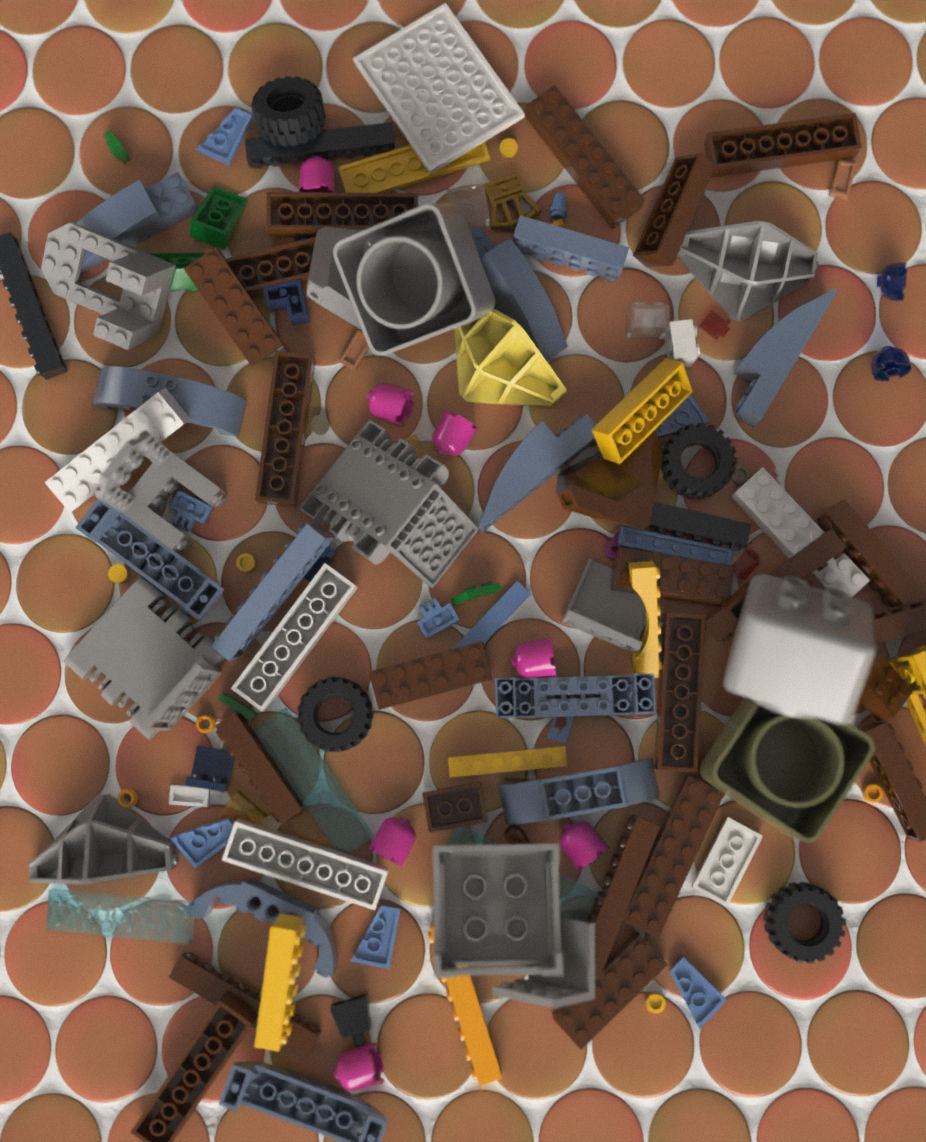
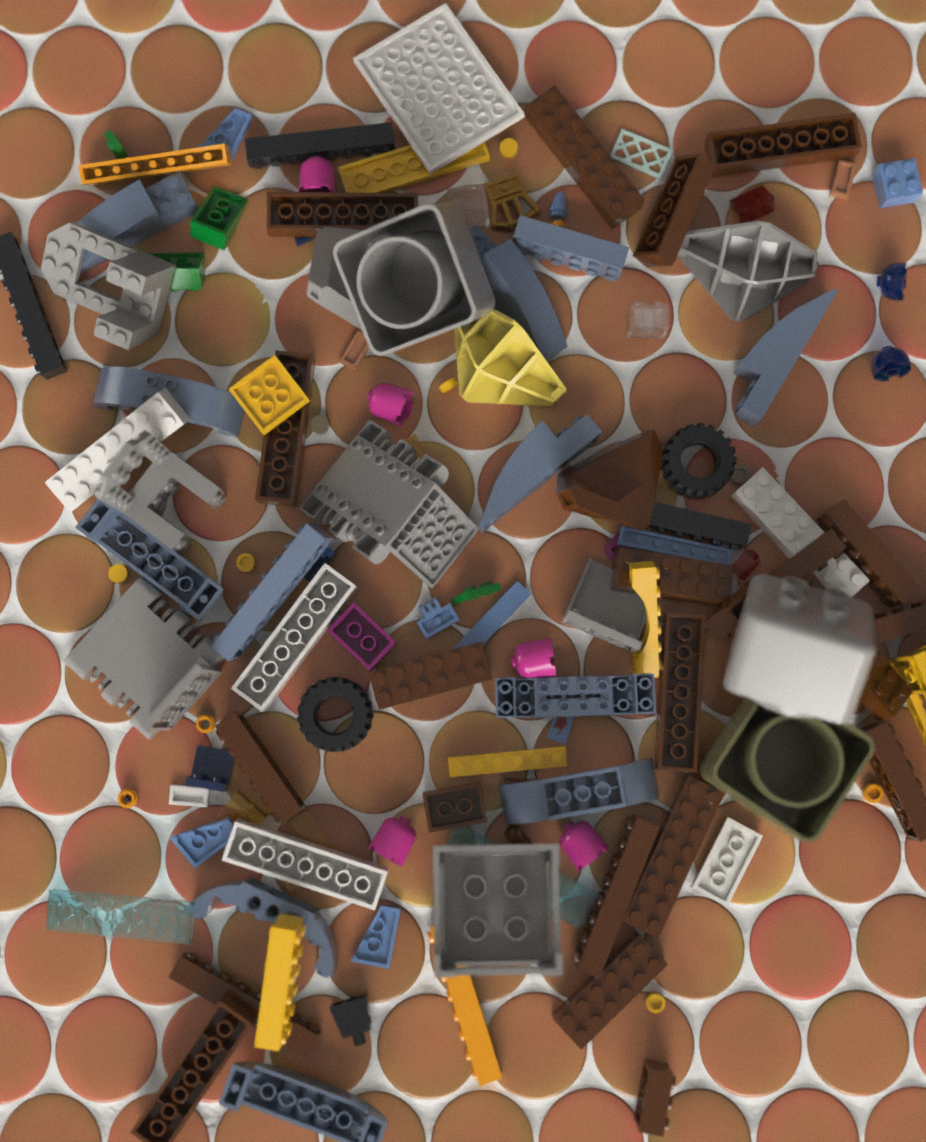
light grey panel [29,794,179,884] -> none
medium blue hinge [170,490,213,532] -> none
reddish brown brick [184,247,284,367] -> none
green tile [218,693,257,720] -> none
reddish brown brick [226,237,316,298] -> none
black tyre [251,76,326,147] -> none
clear light blue plate [254,708,374,854] -> none
dark blue brick [263,279,311,326] -> none
dark pink cylinder [334,1042,384,1091] -> none
dark pink cylinder [432,408,479,457] -> none
light grey bracket [493,916,595,1008] -> none
yellow brick [591,358,693,464] -> none
medium blue wing [655,395,710,438] -> none
white brick [664,319,700,367] -> none
medium blue wing [669,956,727,1029] -> none
clear red bracket [699,311,731,340] -> none
black tyre [764,882,846,963] -> none
none -> light orange brick [78,144,233,186]
none -> yellow plate [229,355,310,435]
none -> magenta brick [327,602,397,671]
none -> yellow tile [438,377,457,394]
none -> light aqua window [610,129,673,179]
none -> reddish brown brick [634,1059,676,1137]
none -> clear red bracket [730,185,774,223]
none -> medium blue brick [872,158,923,208]

